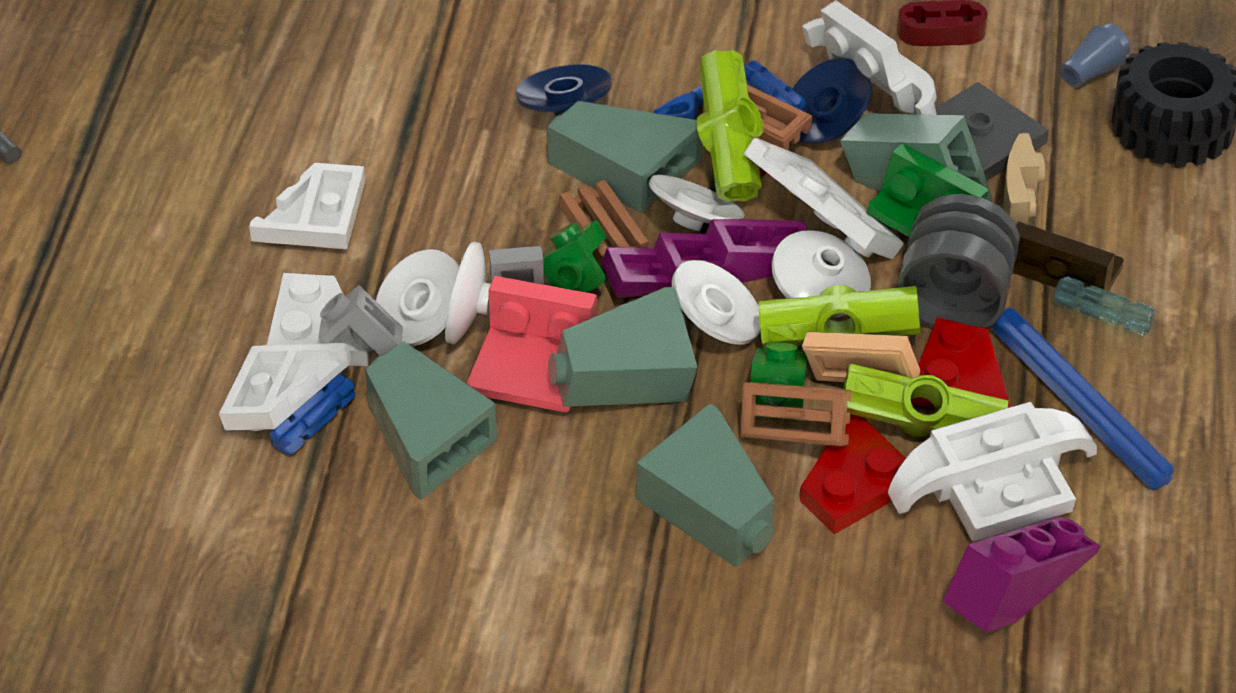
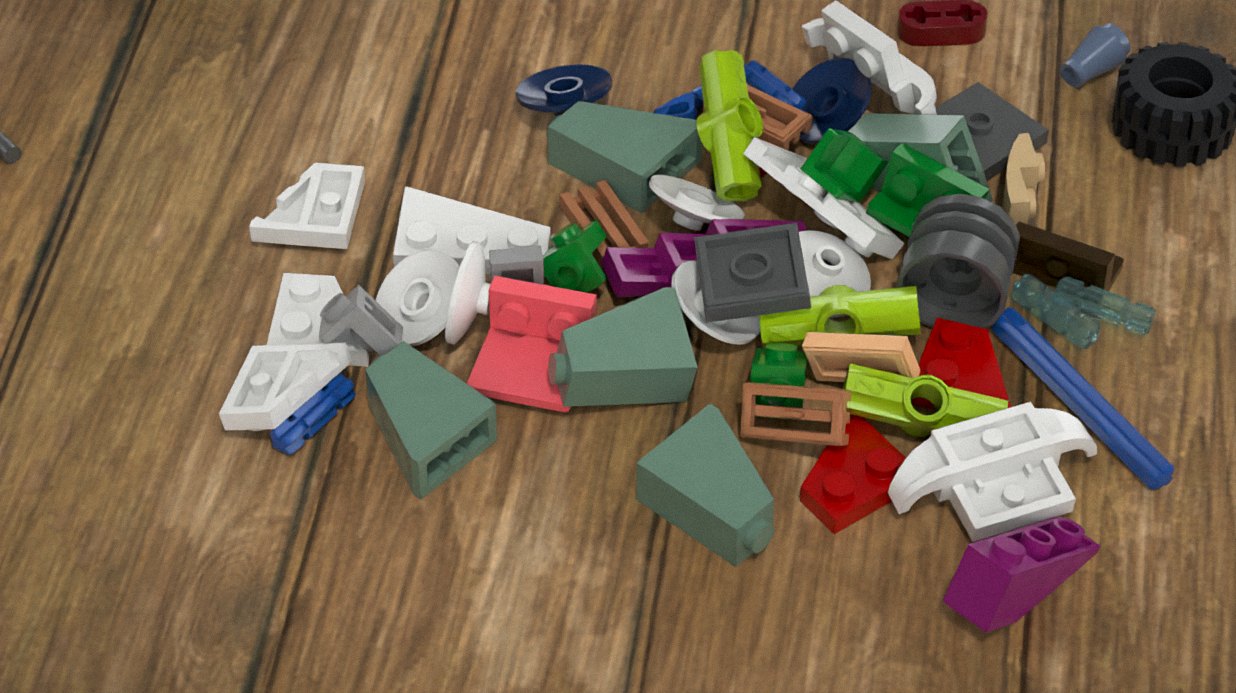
none -> white wing [393,186,551,277]
none -> dark grey plate [694,223,811,323]
none -> green panel [800,128,889,203]
none -> clear light blue axle [1011,274,1101,349]

